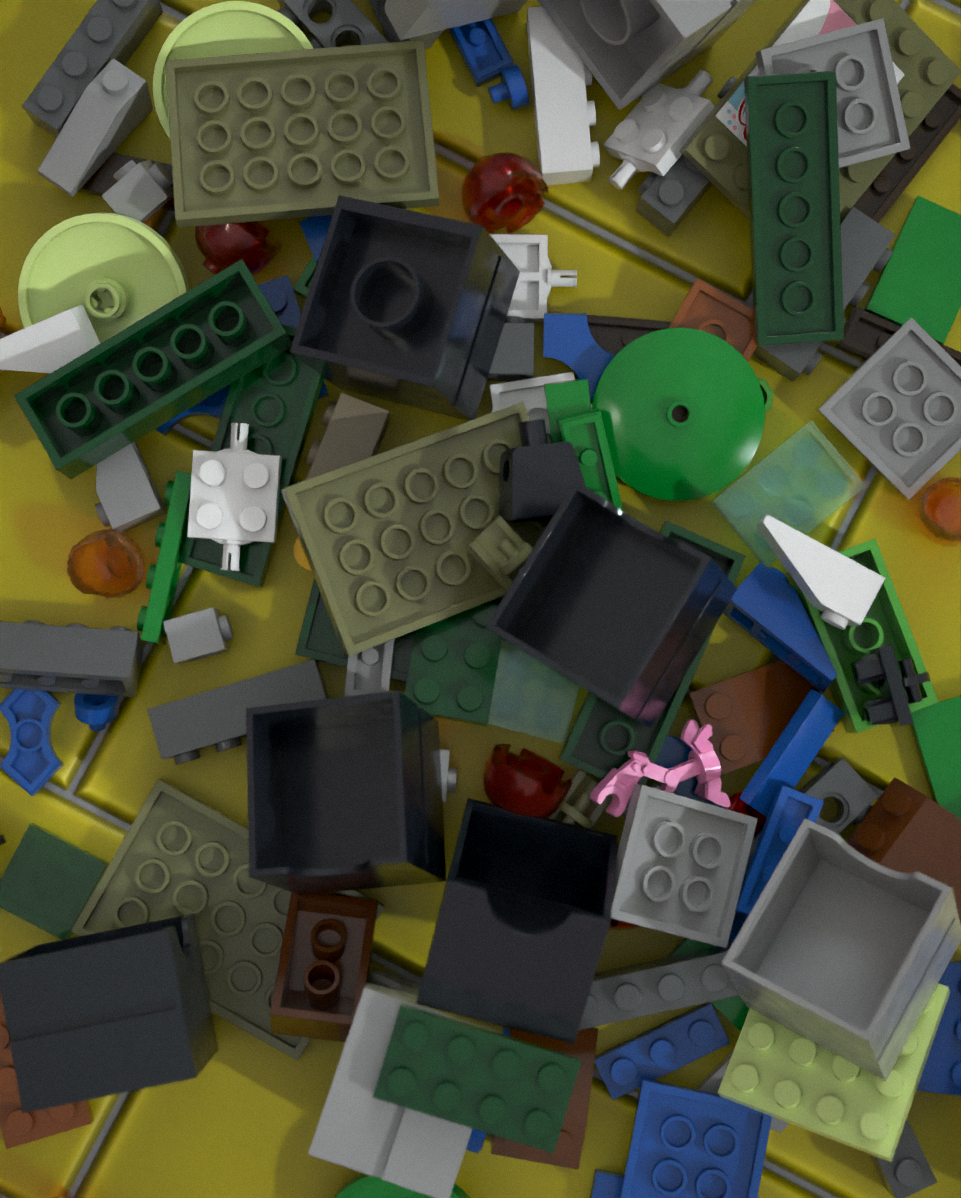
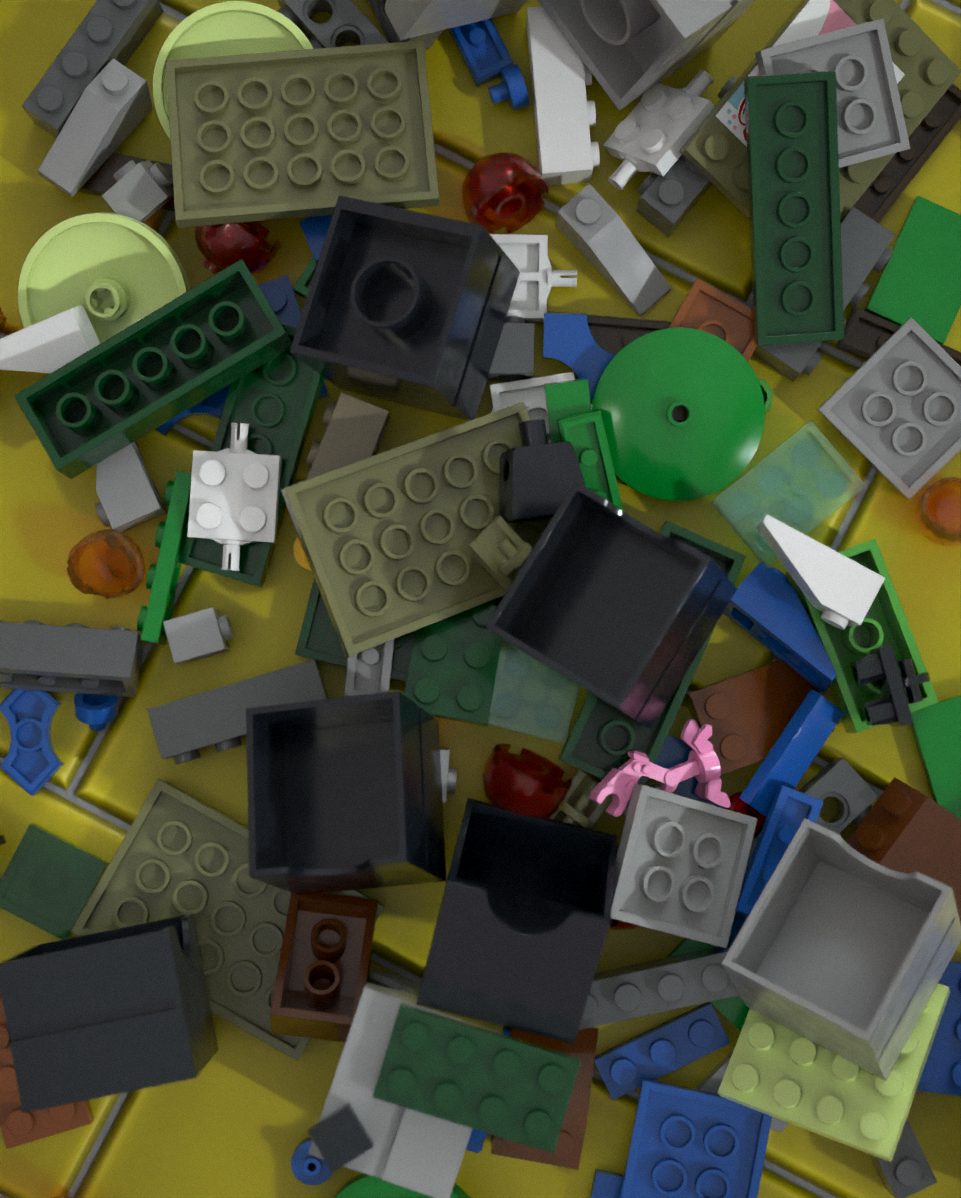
none -> blue tile [291,1137,333,1185]
none -> black tile [308,1103,374,1172]
none -> light grey slope [555,184,672,317]

